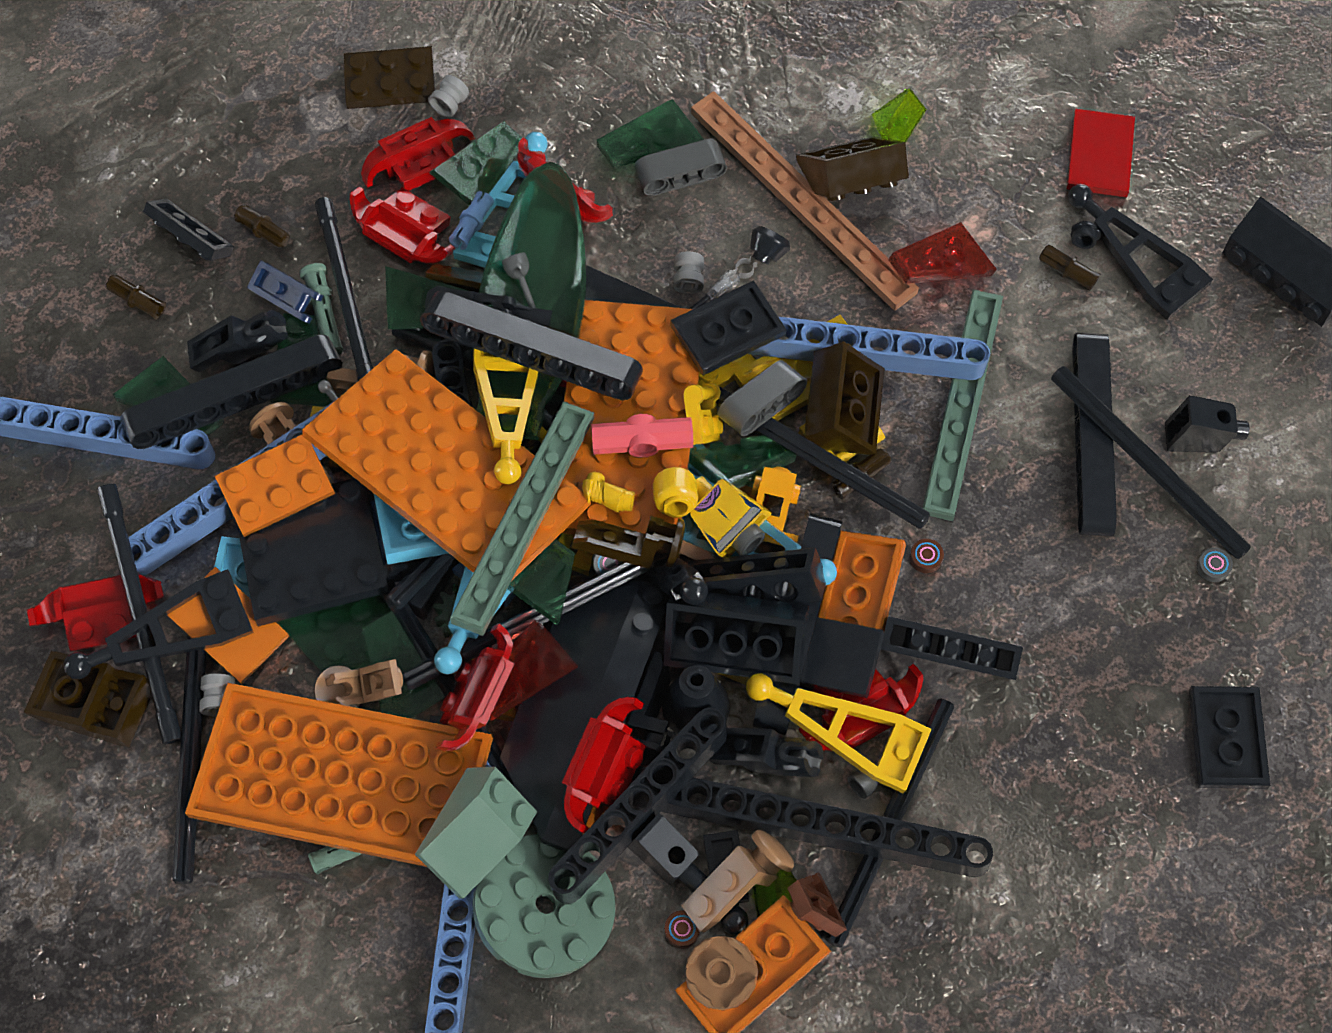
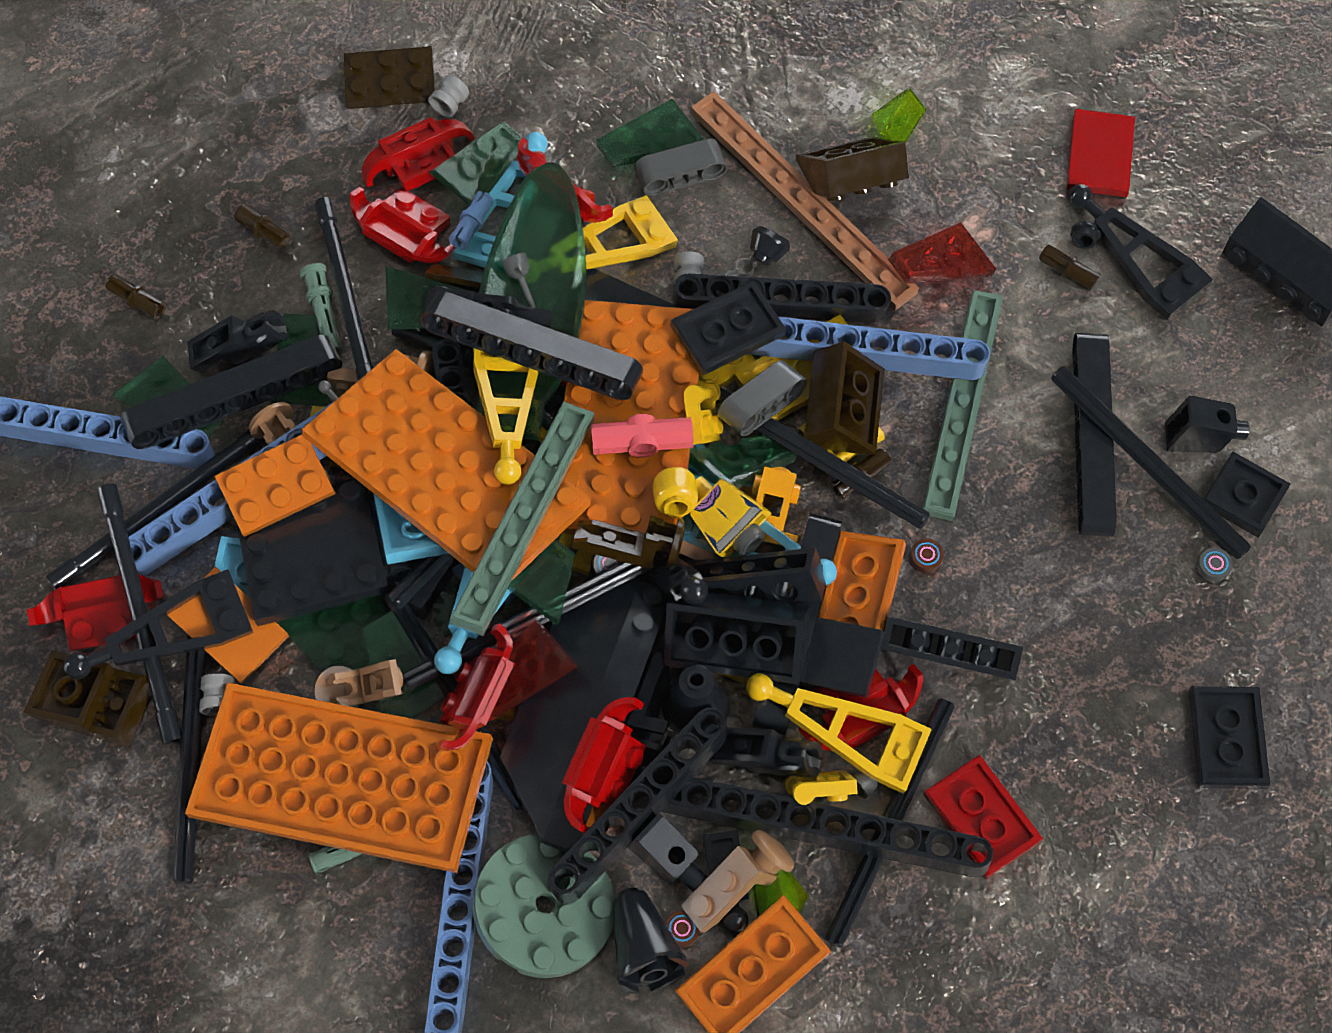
black plate [143,199,234,261] -> none
dark blue hinge [247,260,324,324] -> none
sand green slope [415,767,537,899] -> none
yellow arm [582,472,635,513] -> none
medium nougat tile [685,936,758,1010] -> none
copper wing [787,872,847,937] -> none
none -> black piece [46,429,265,589]
none -> yellow plate [525,195,678,284]
none -> black cone [613,888,689,994]
none -> black beam [672,273,891,323]
none -> yellow plate [784,770,857,805]
none -> red tile [923,754,1043,880]
none -> black tile [1203,452,1291,538]

